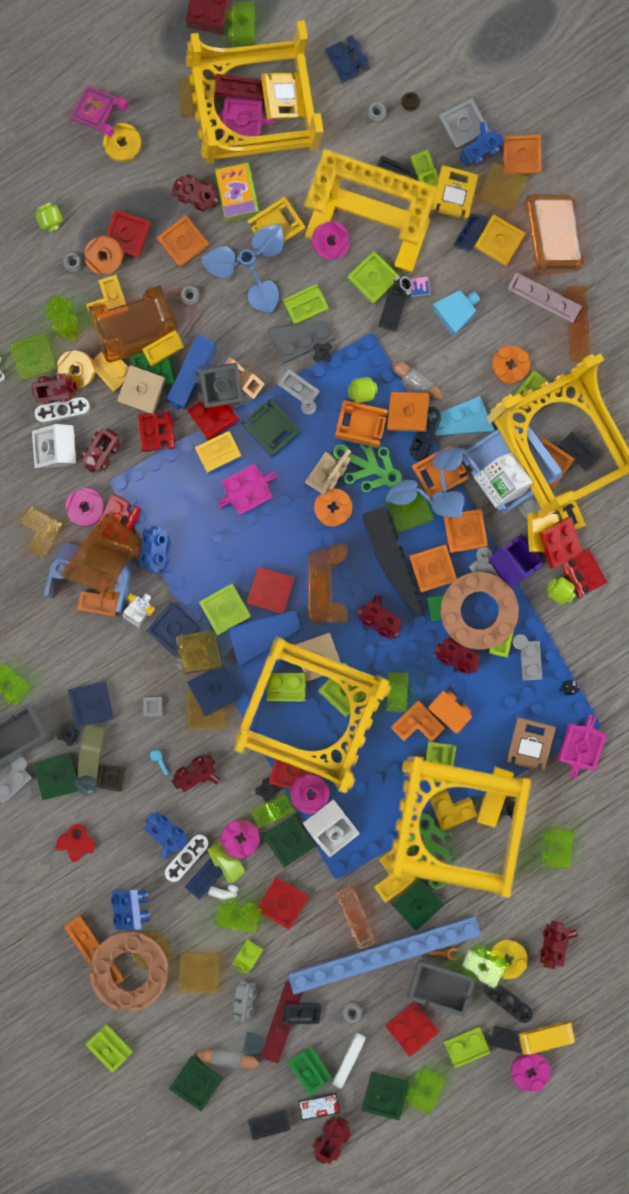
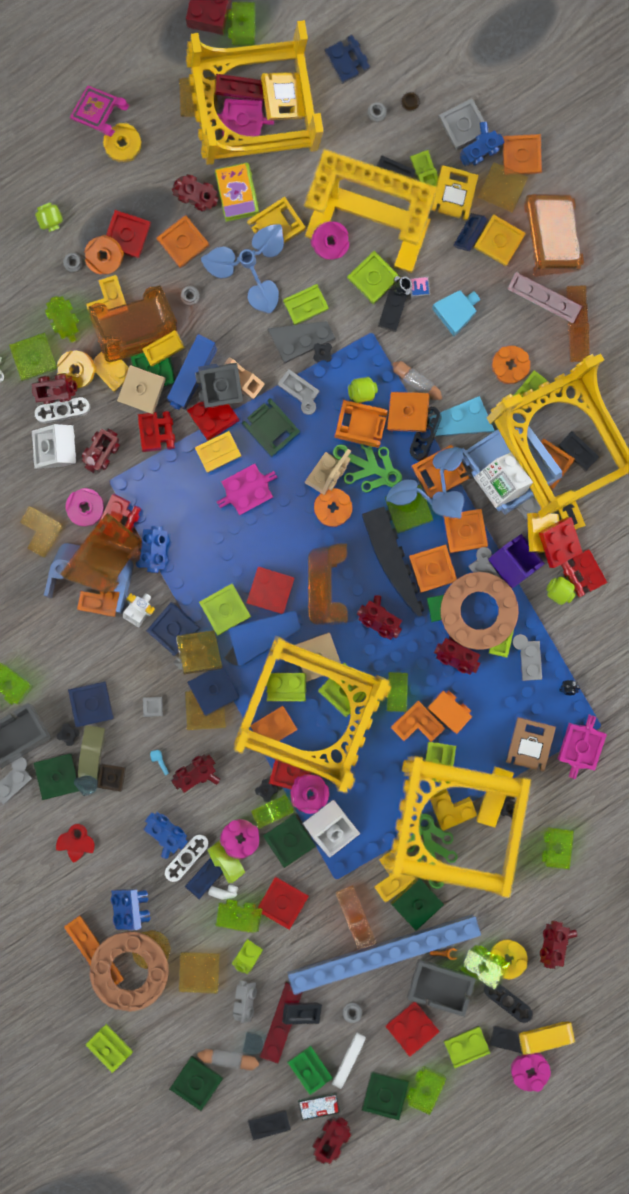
none -> orange plate [250,706,298,741]

